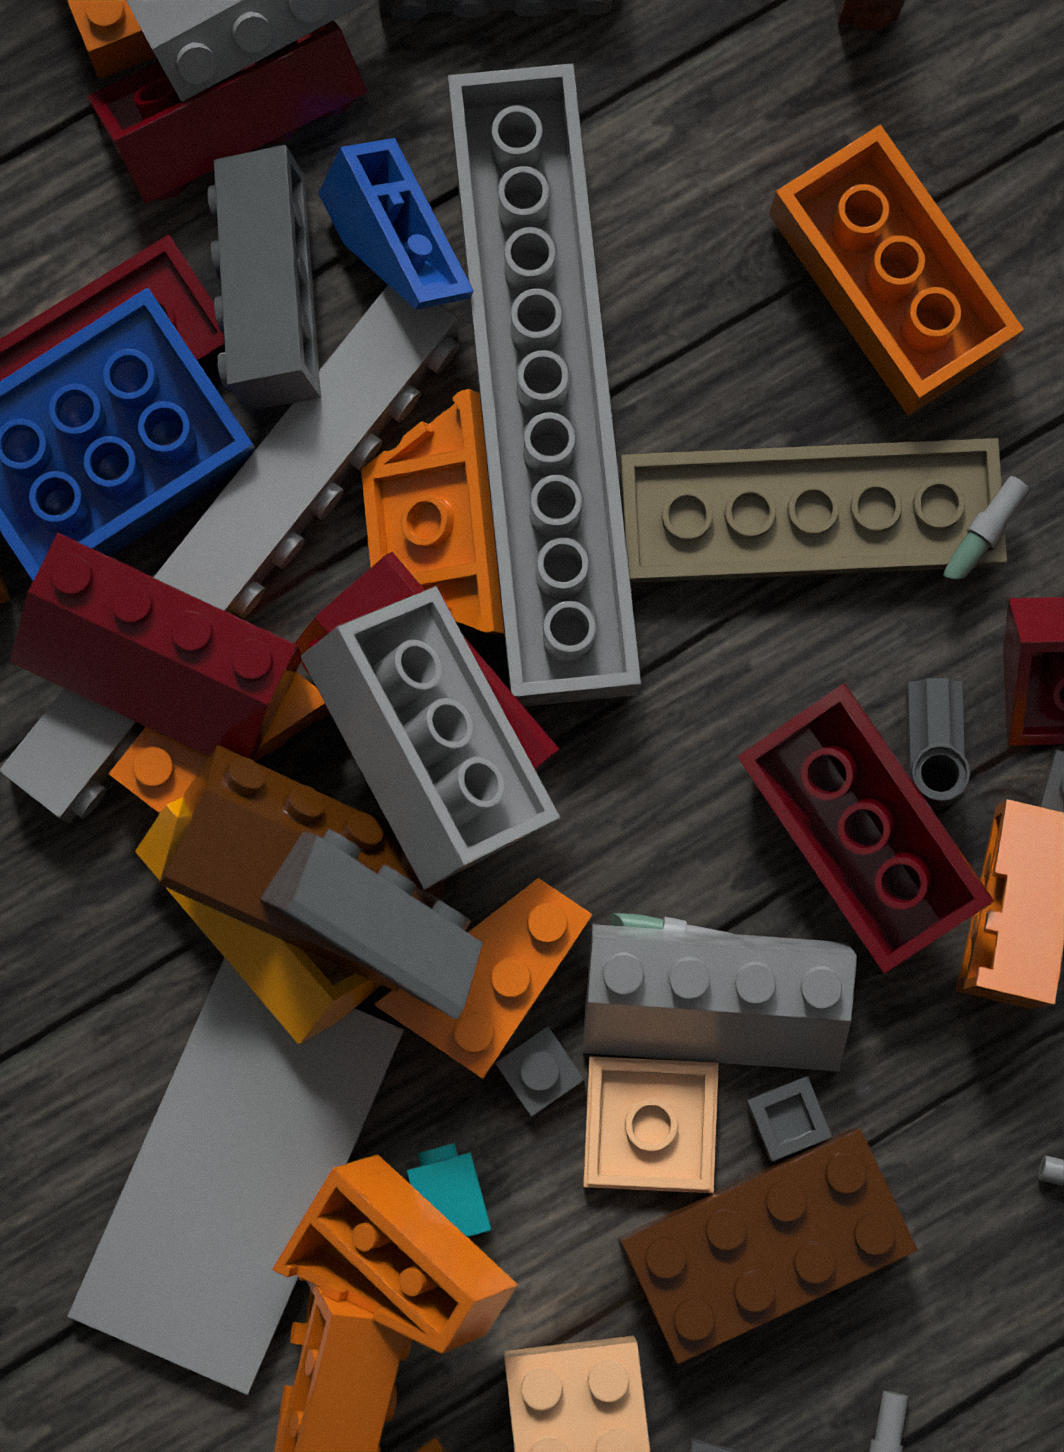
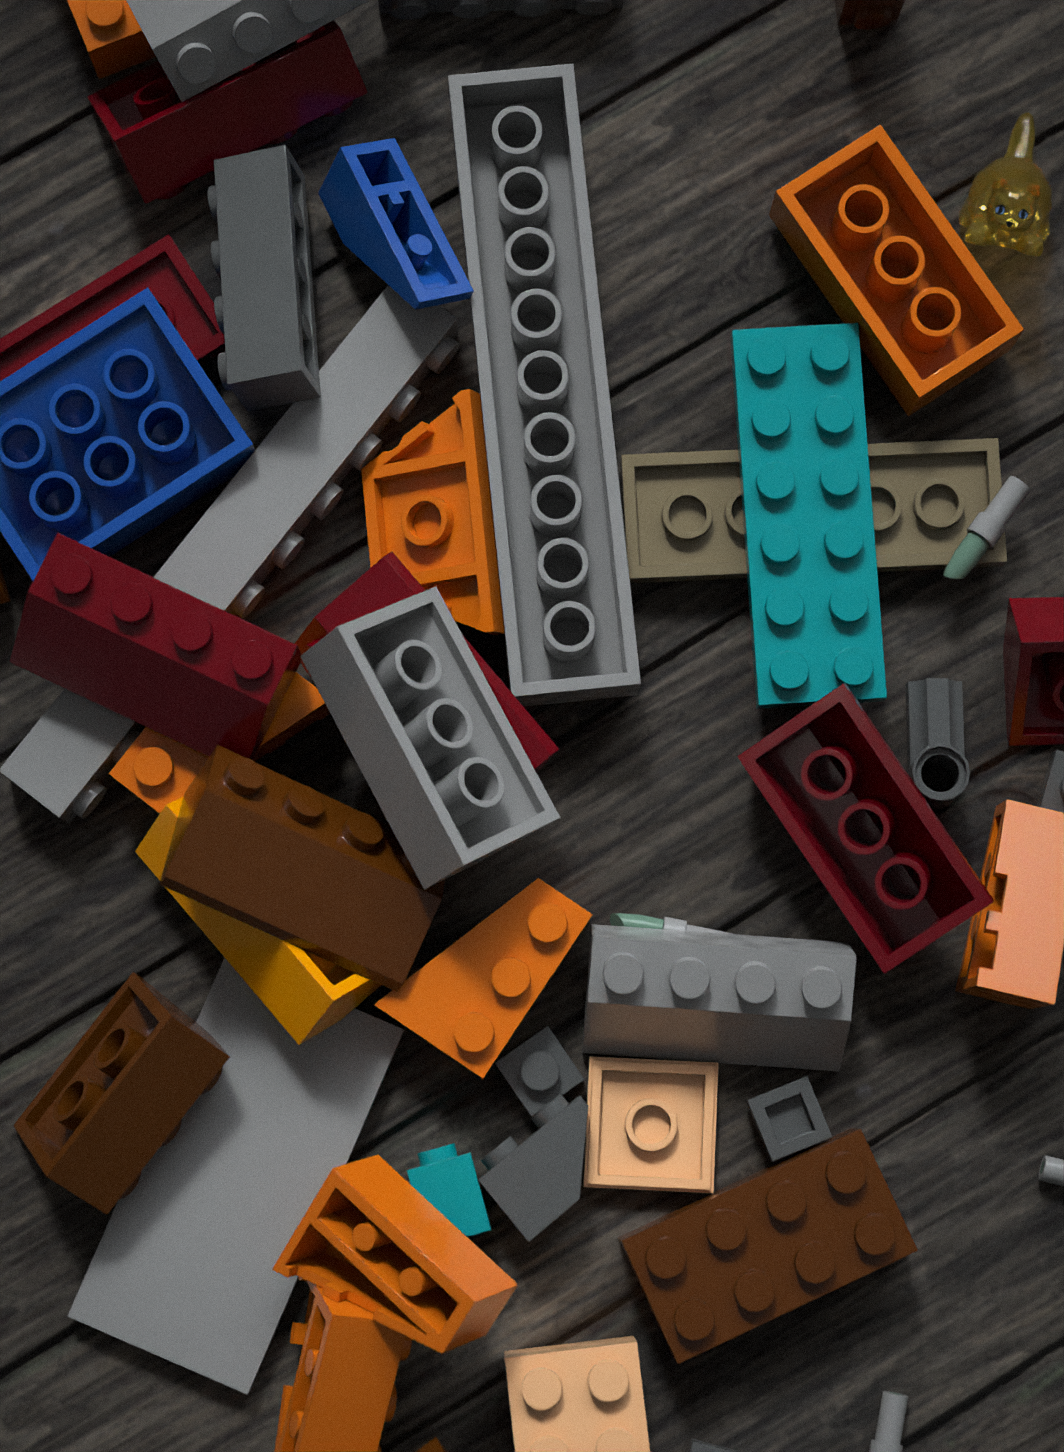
dark grey slope [260,829,483,1020] -> none
none -> reddish brown slope [13,972,230,1215]
none -> dark grey slope [478,1094,588,1242]
none -> teal plate [730,323,887,709]
none -> clear yellow animal [959,112,1052,256]

